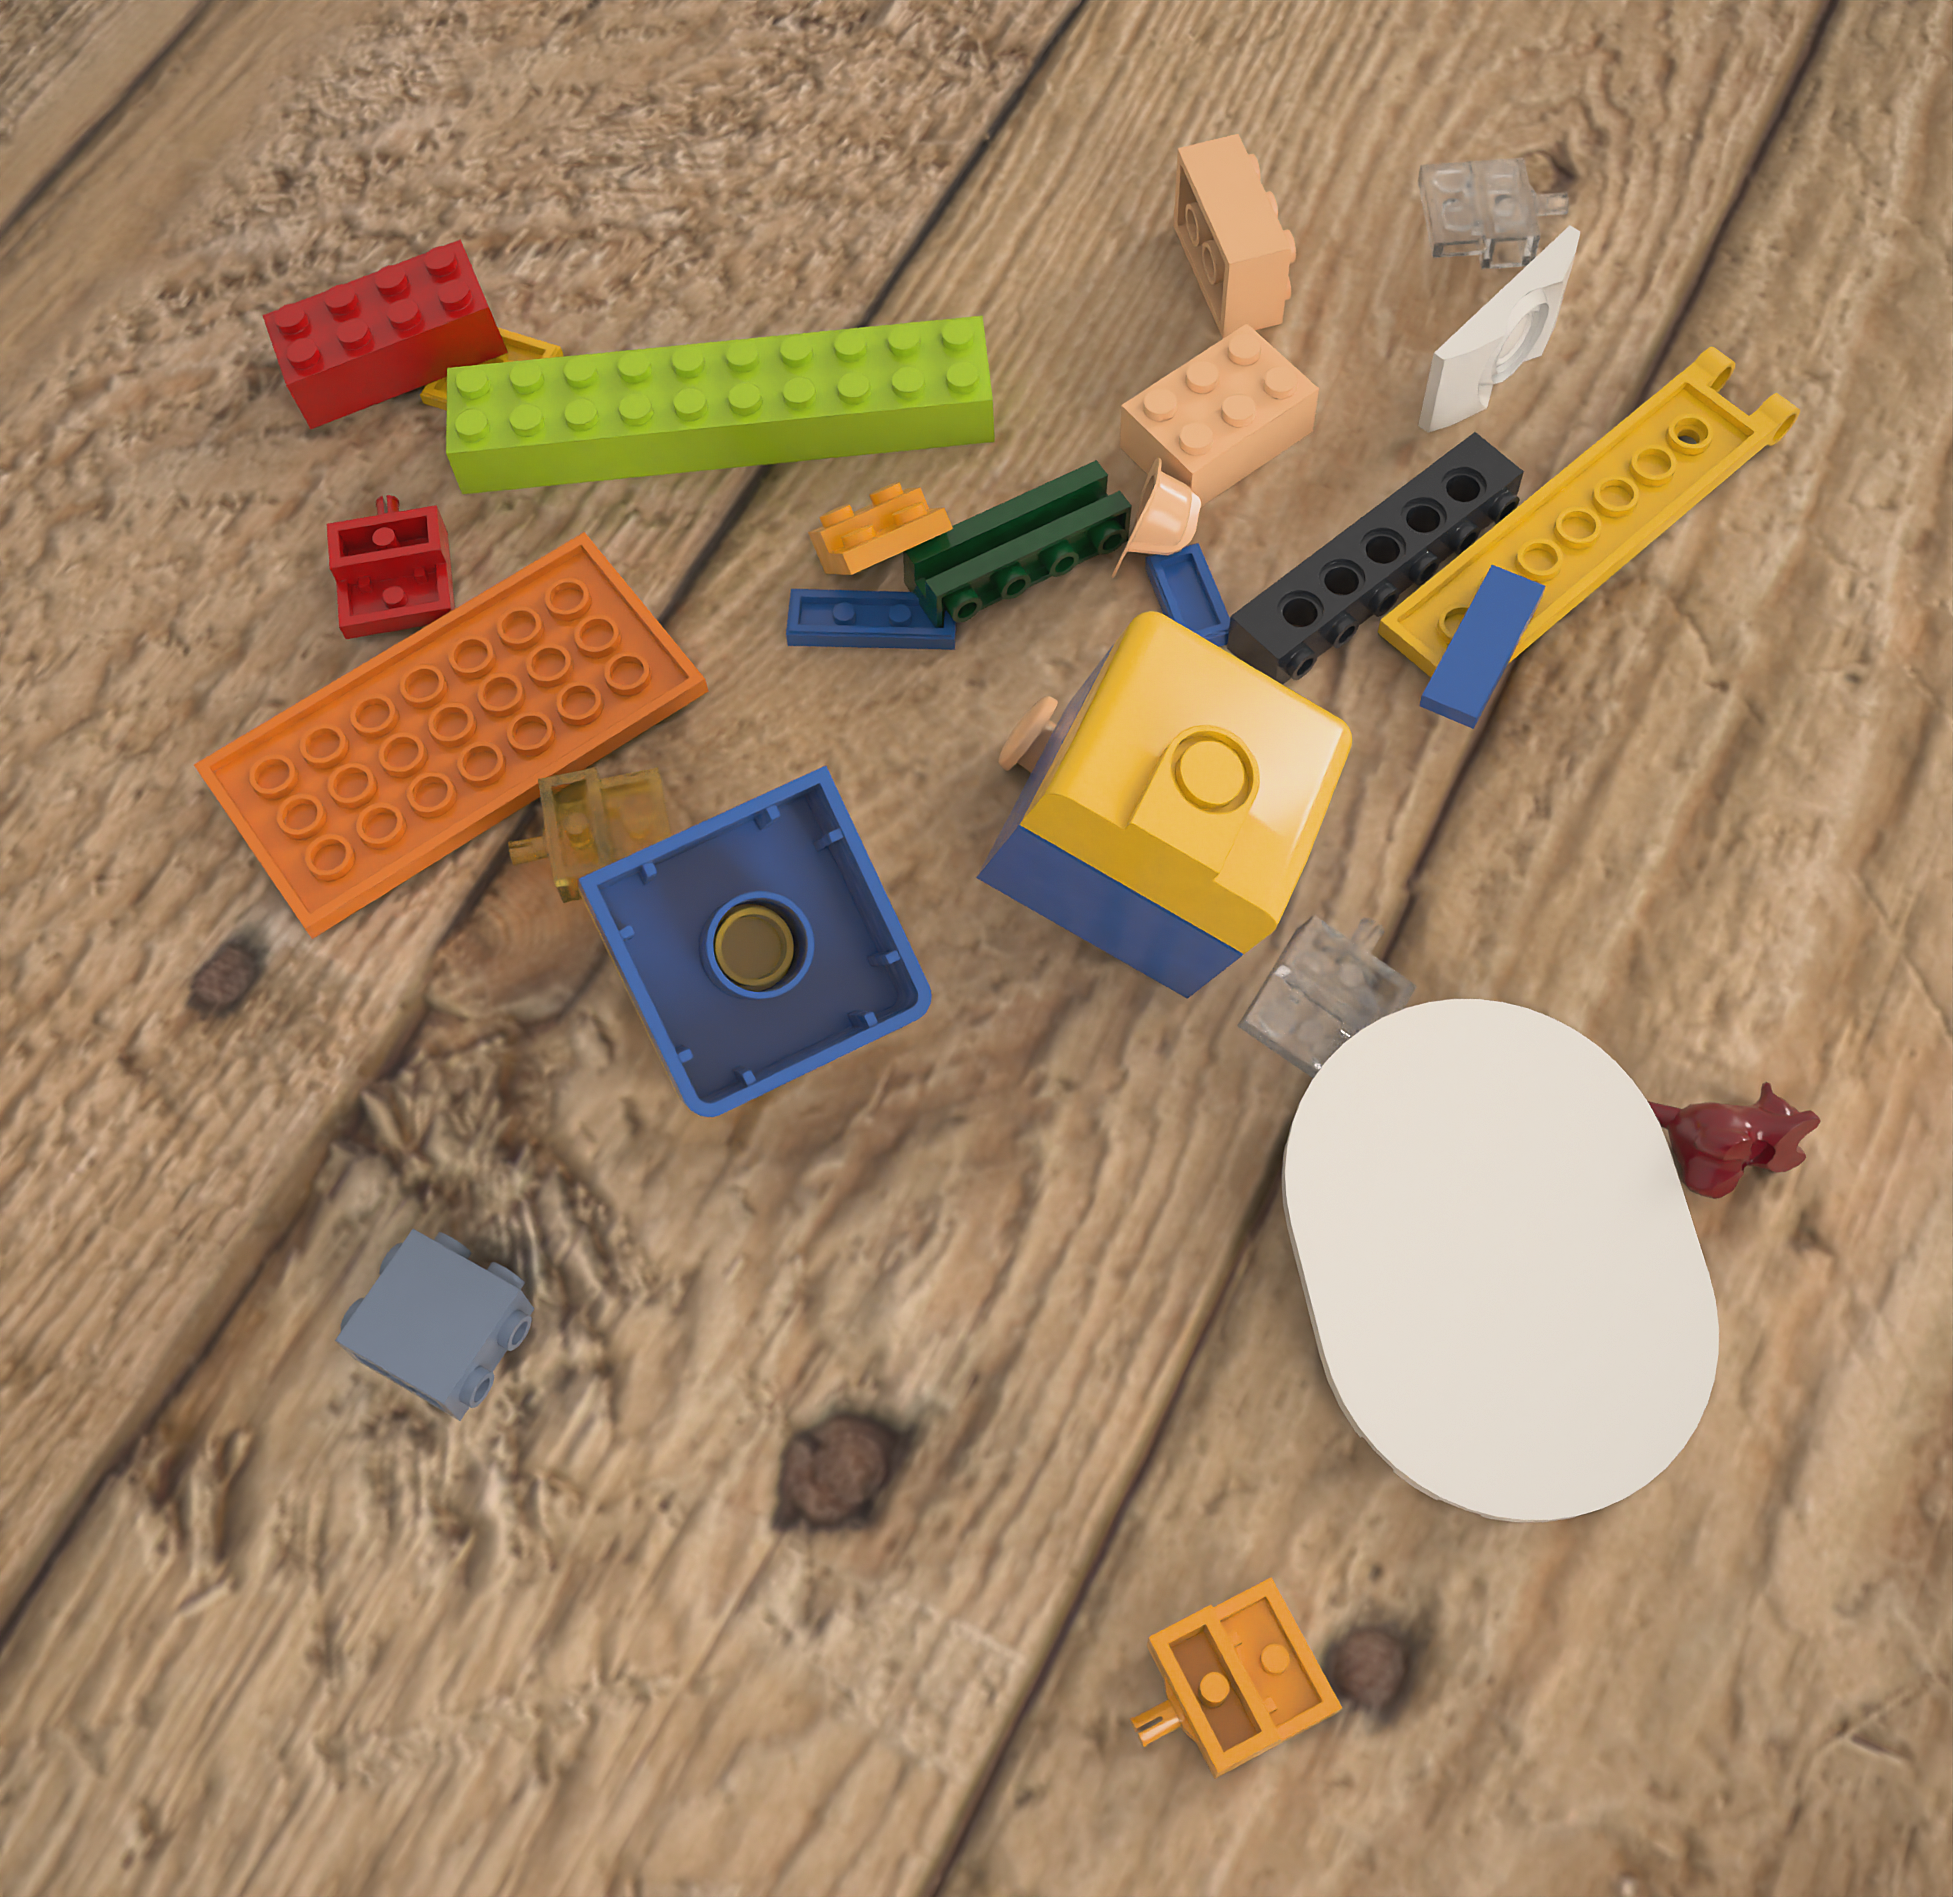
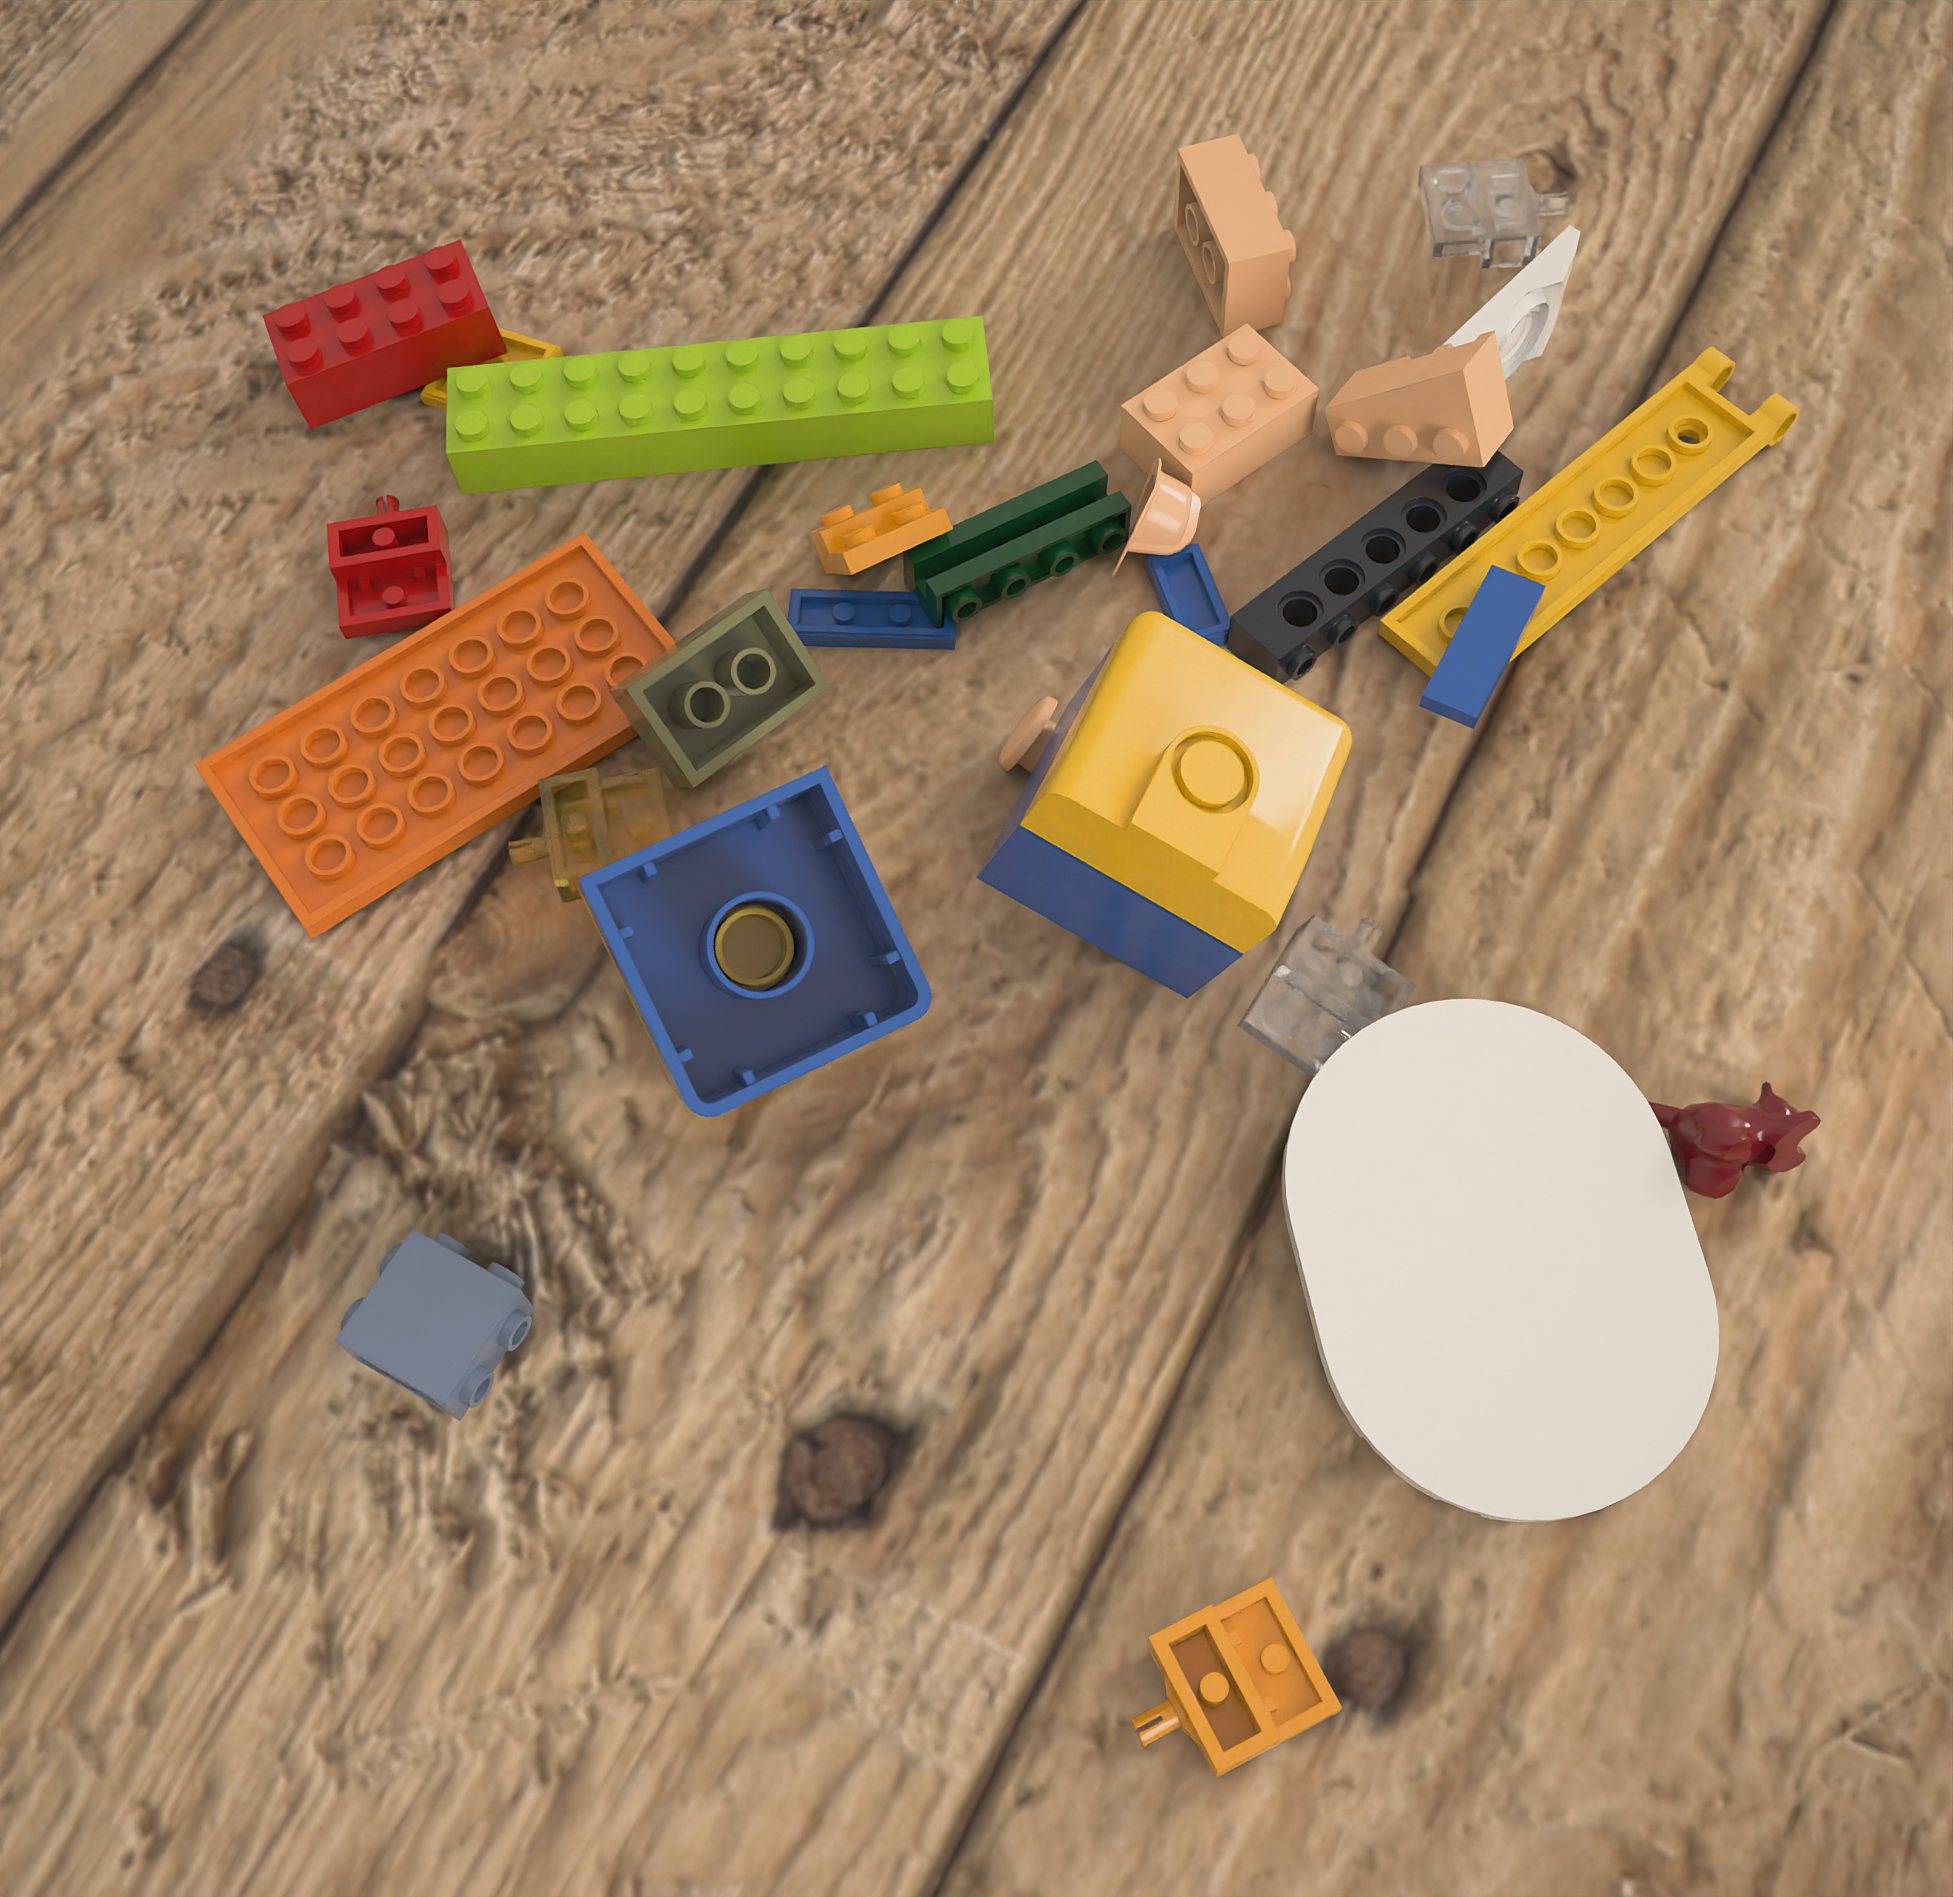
none -> olive brick [609,589,831,788]
none -> light nougat wedge [1324,330,1514,467]

